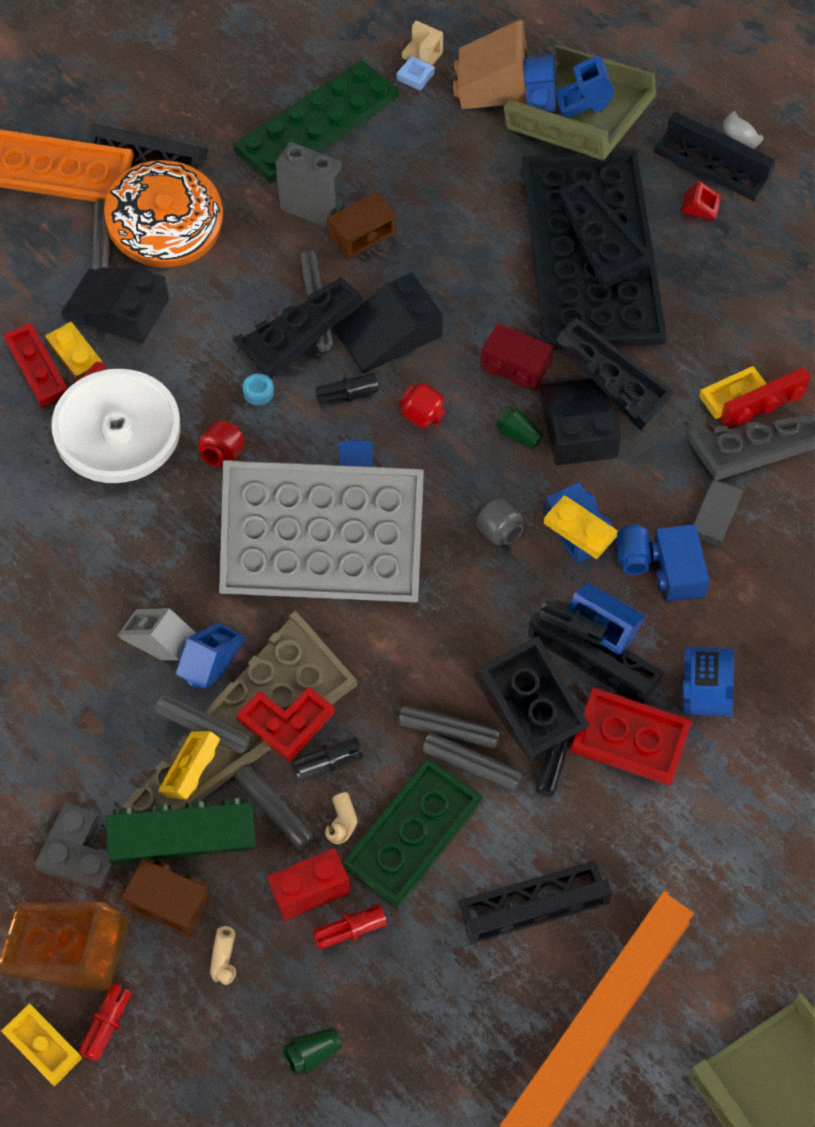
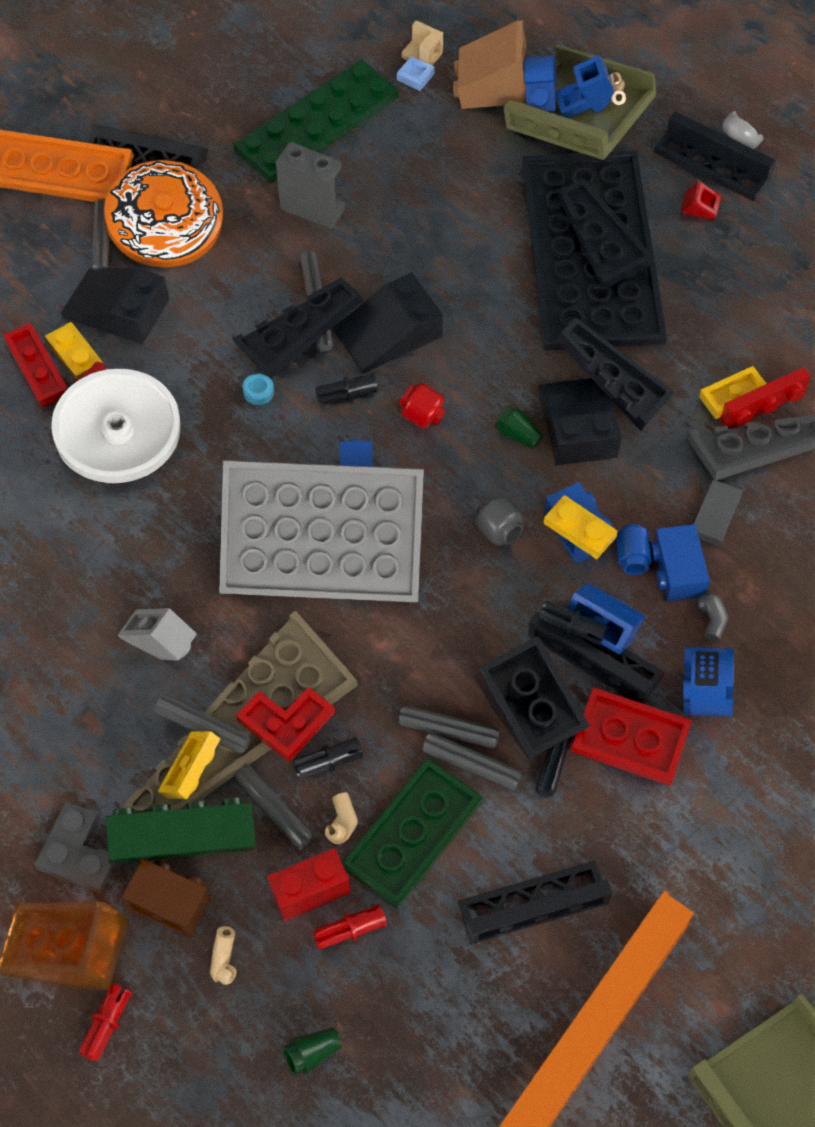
yellow plate [1,1003,82,1087] -> none
blue slope [176,622,246,689] -> none
red head [198,420,245,468] -> none
reddish brown brick [327,192,396,259] -> none
dark red brick [480,323,554,391] -> none
none -> tan arm [609,72,626,105]
none -> dark grey arm [698,593,729,643]

